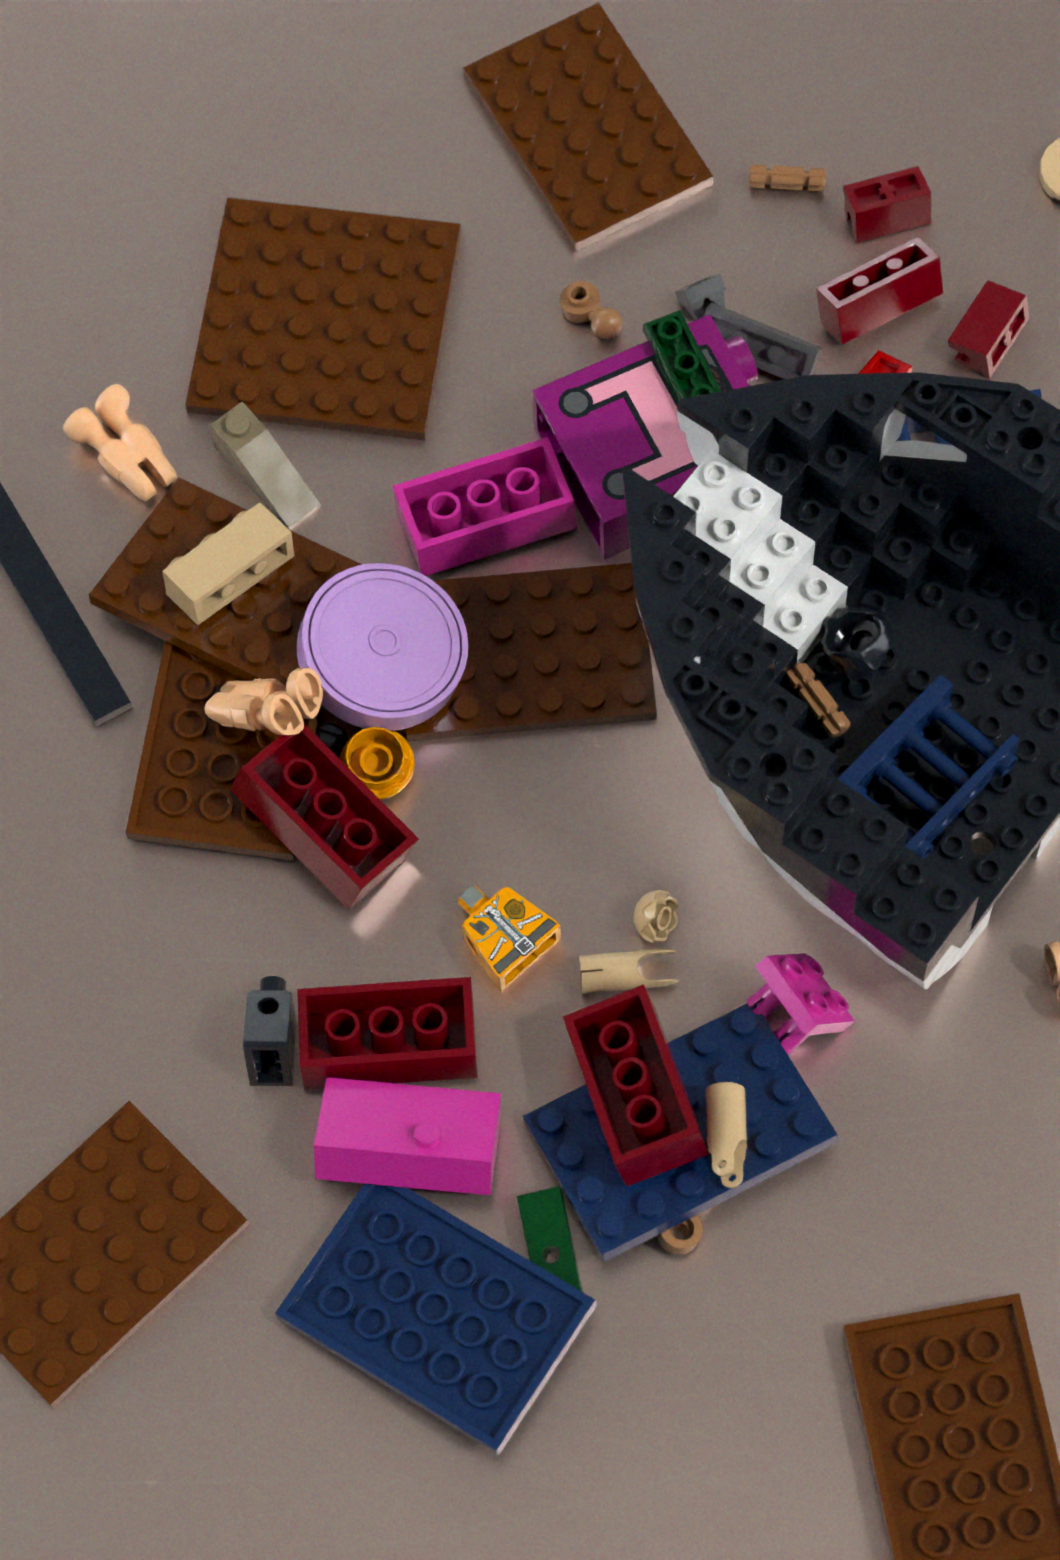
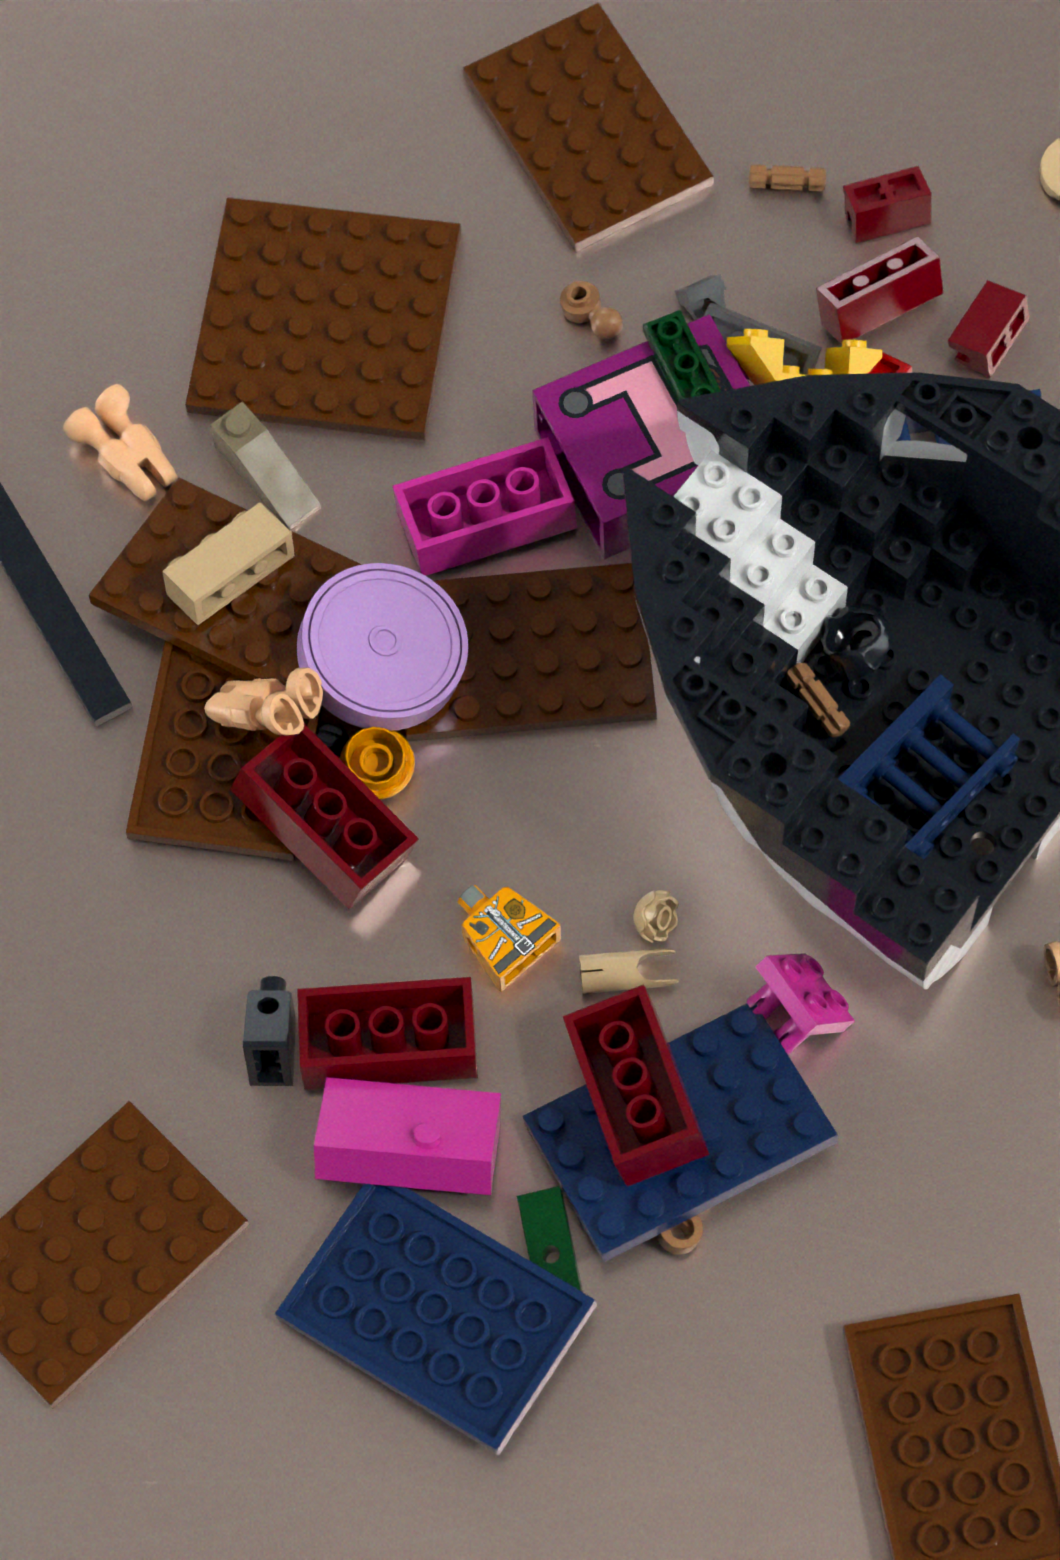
tan piece [706,1082,747,1188] -> none
none -> yellow slope [726,329,882,385]

